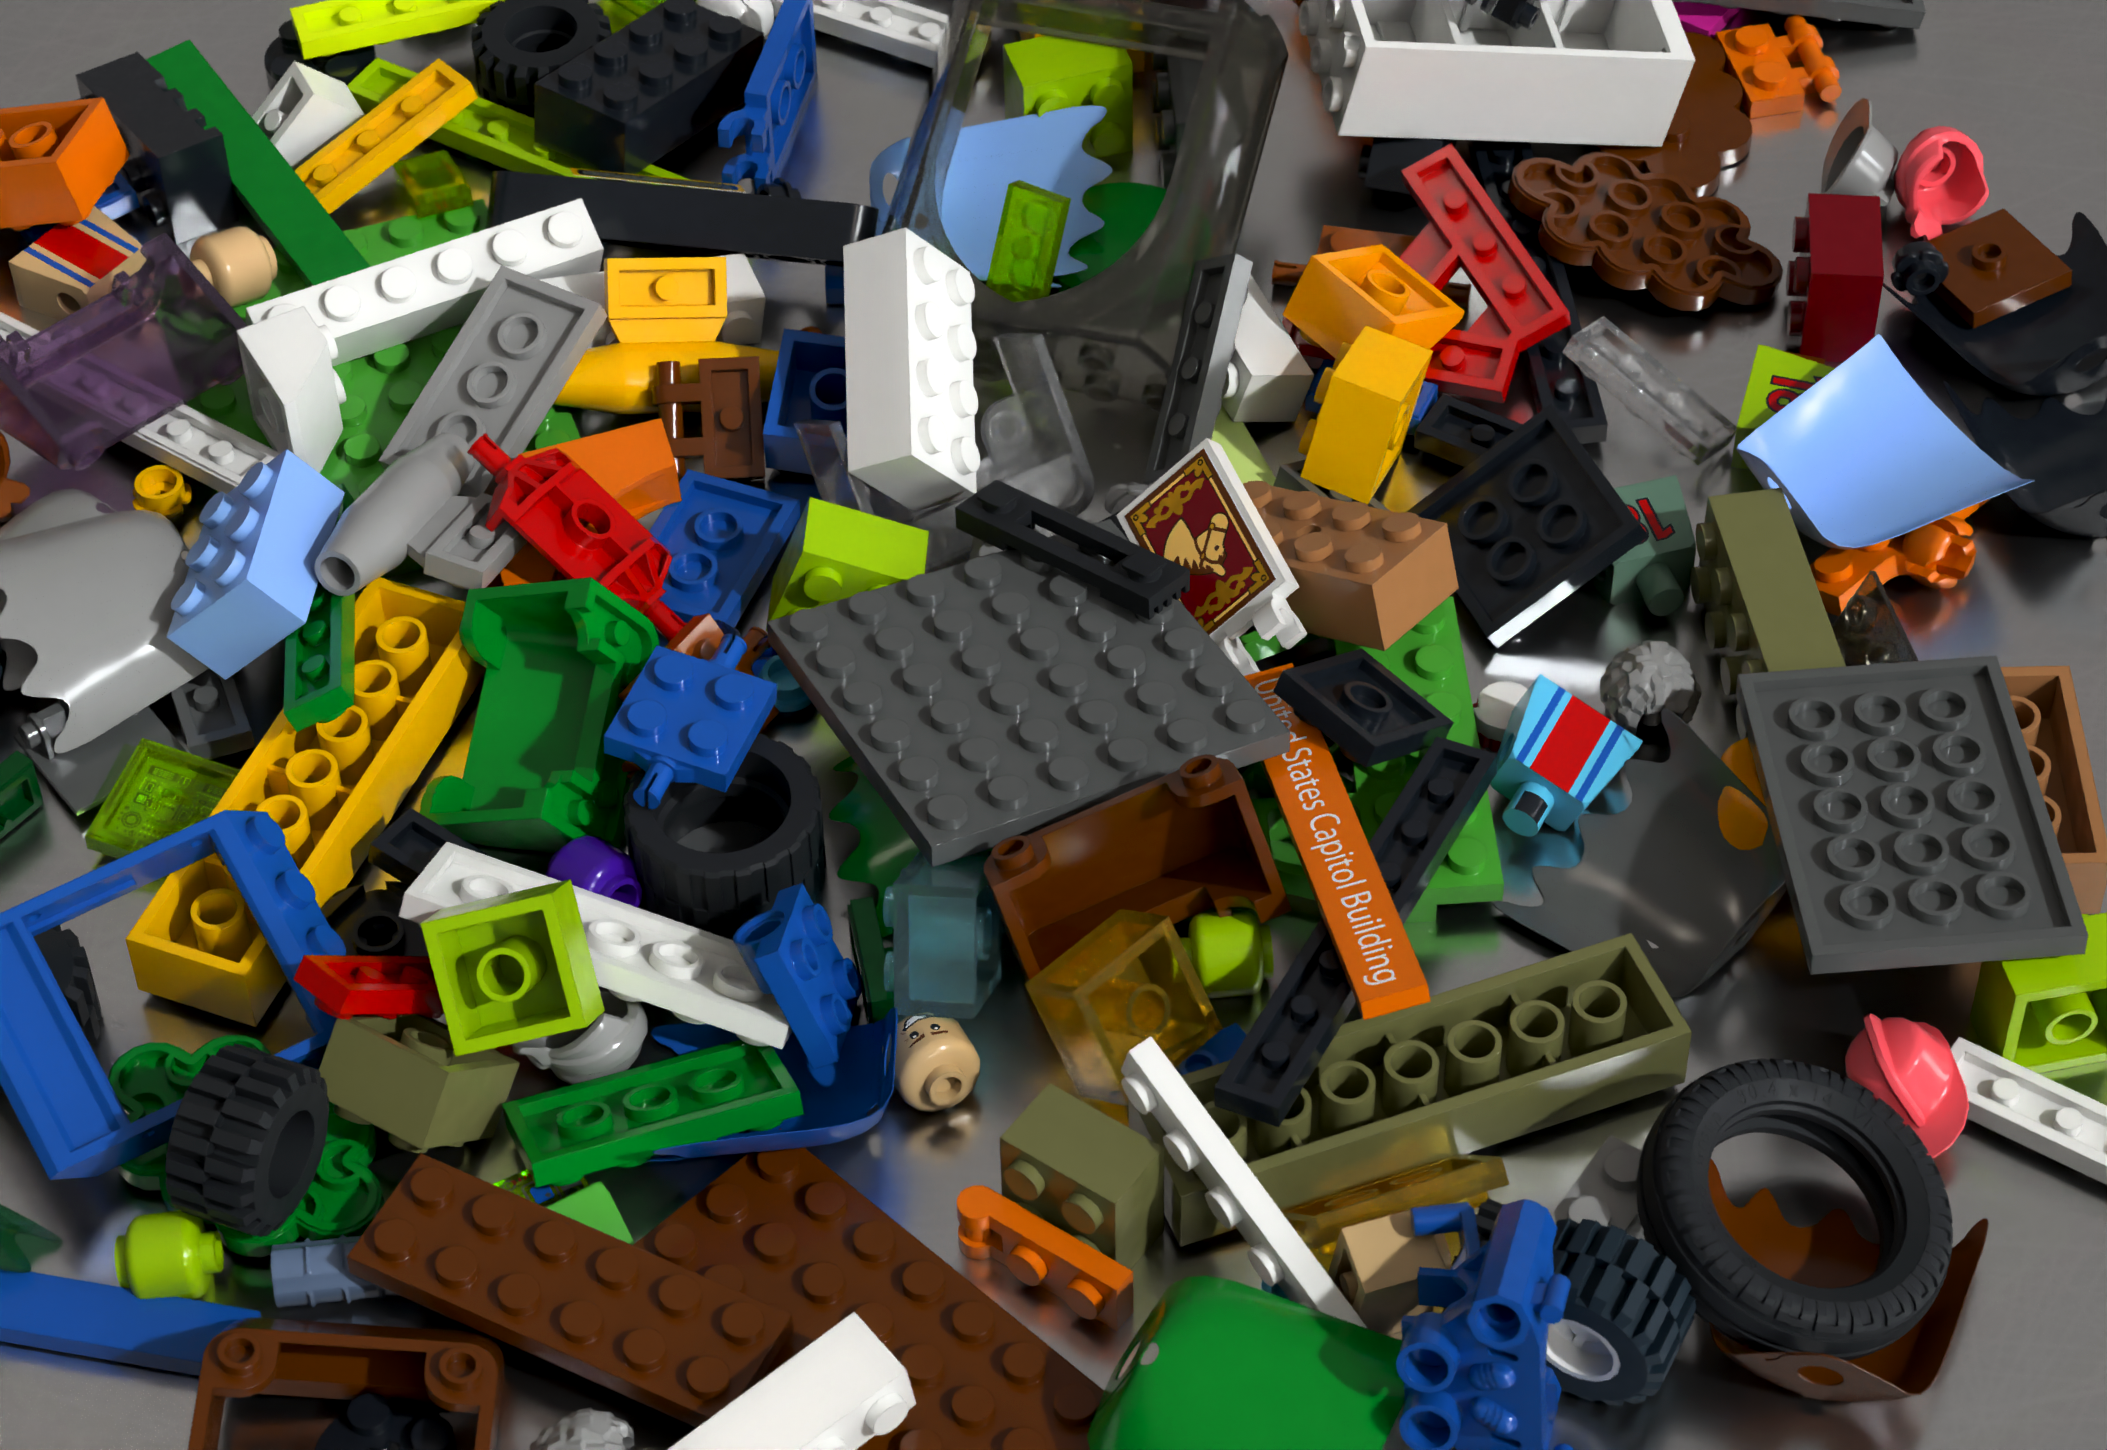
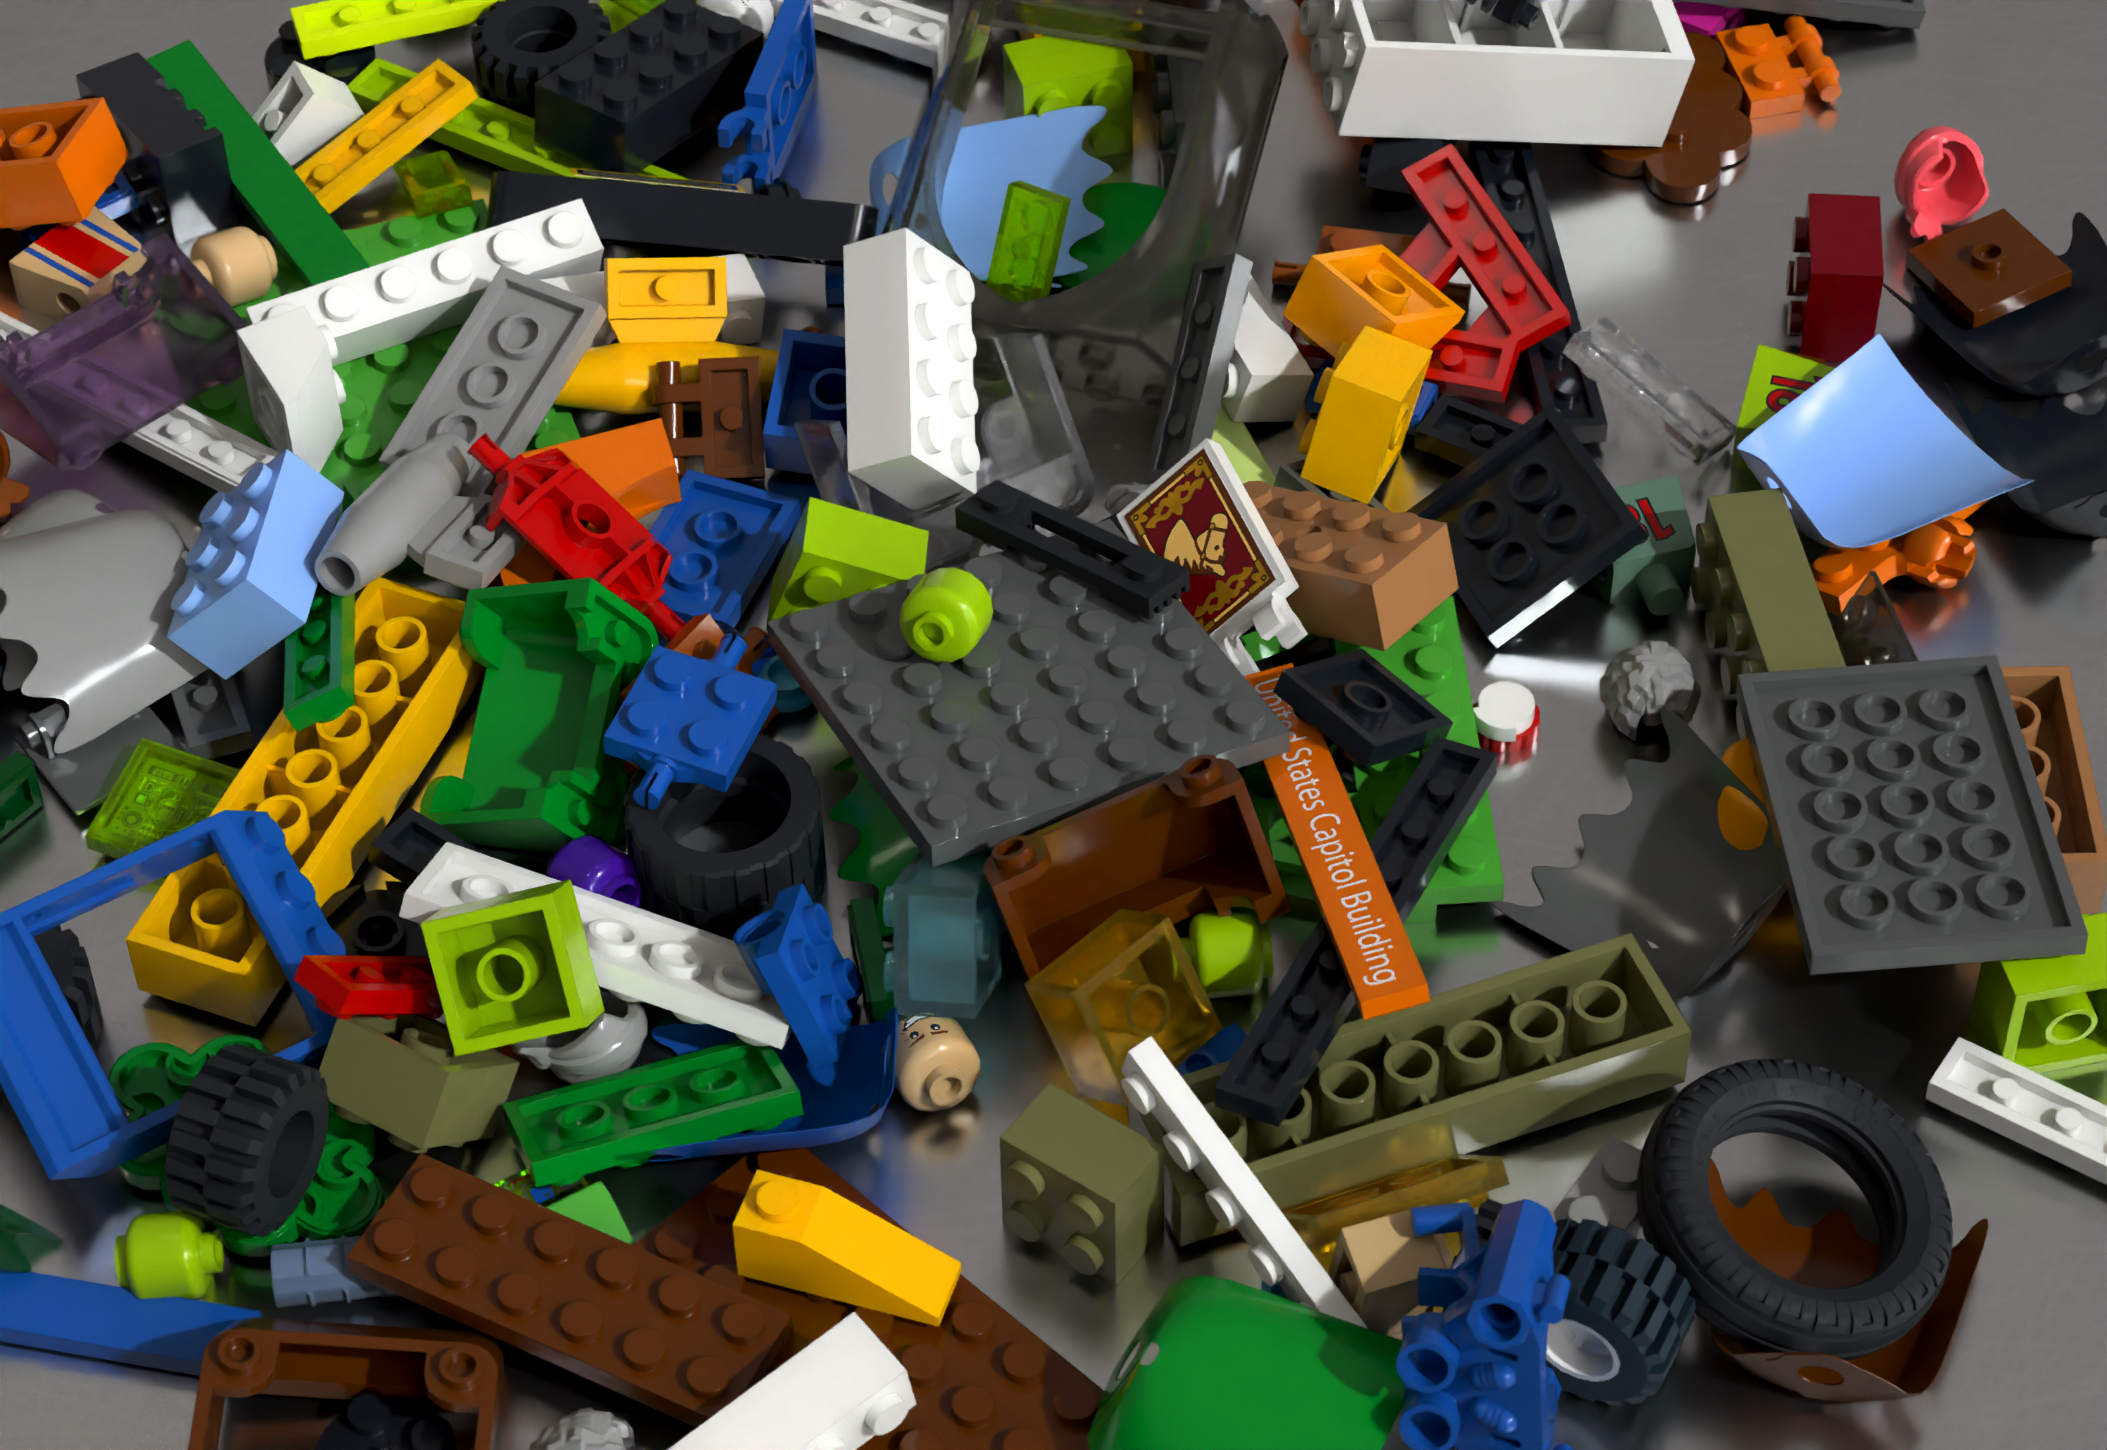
yellow plate [132,465,192,519] -> none
orange plate [956,1185,1133,1331] -> none
torso [1490,674,1643,837] -> none
reddish brown plate [1507,152,1783,311] -> none
light grey piece [1821,98,1898,207] -> none
coral piece [1845,1013,1969,1159] -> none
black plate [1891,241,1949,296] -> none
none -> yellow slope [733,1170,962,1327]
none -> lime head [899,567,993,663]

